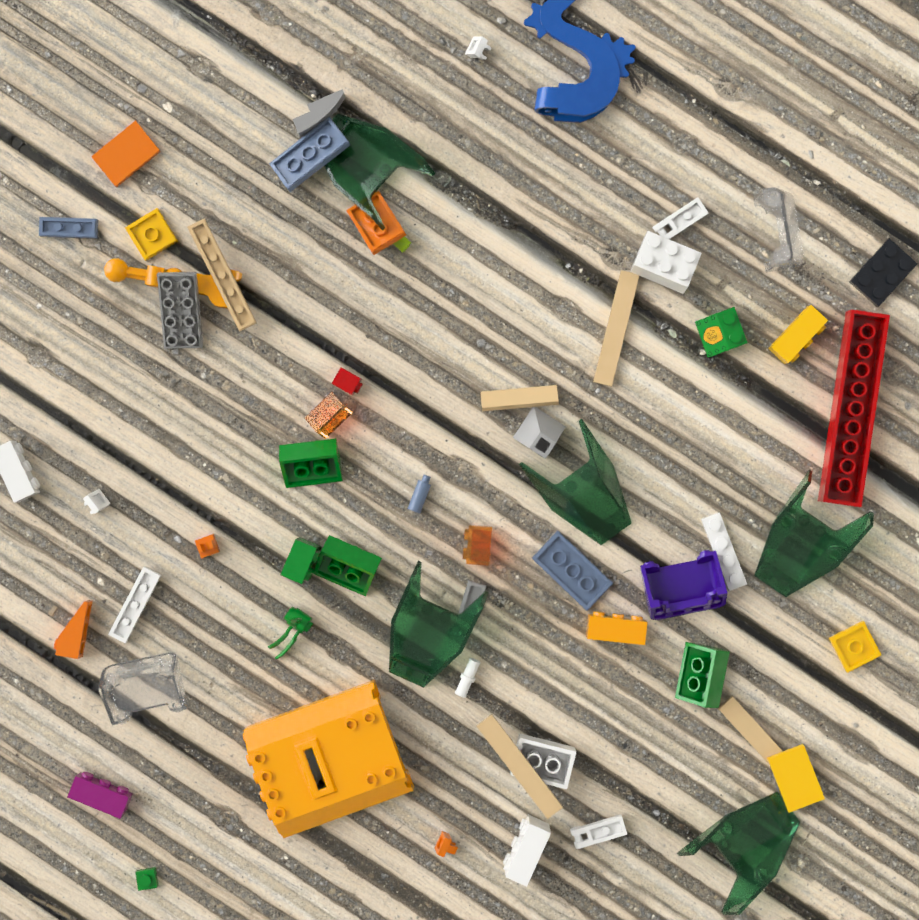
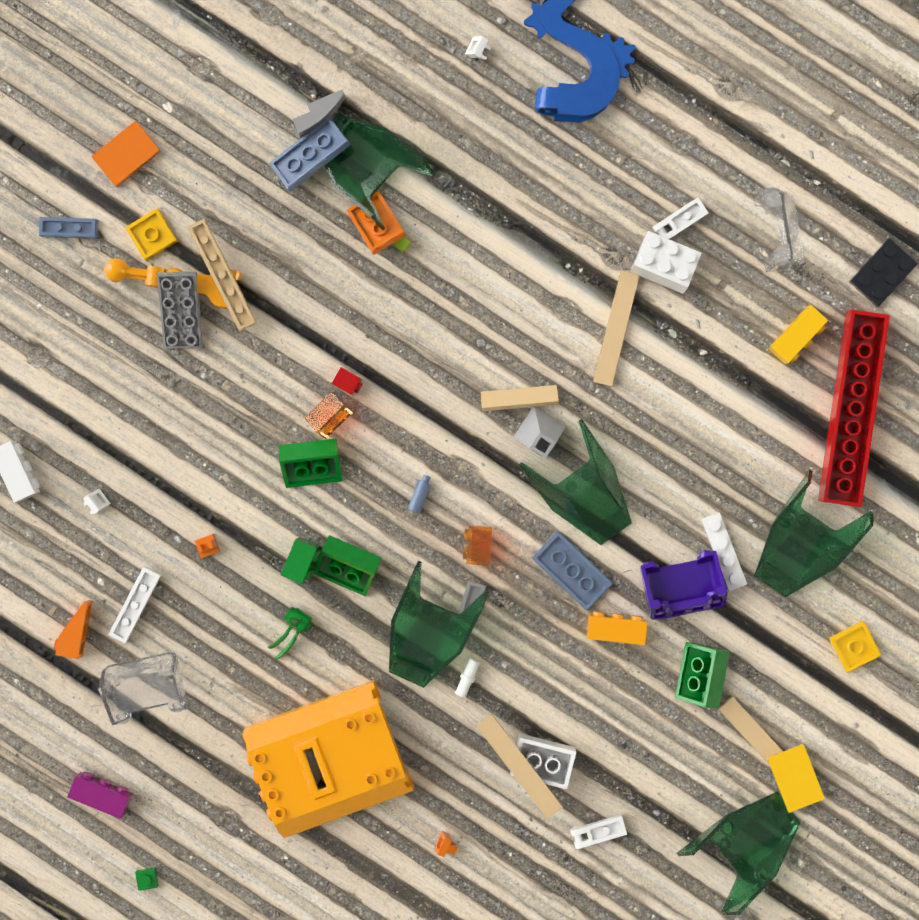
white brick [503,814,551,887] -> none
green slope [695,307,748,358] -> none

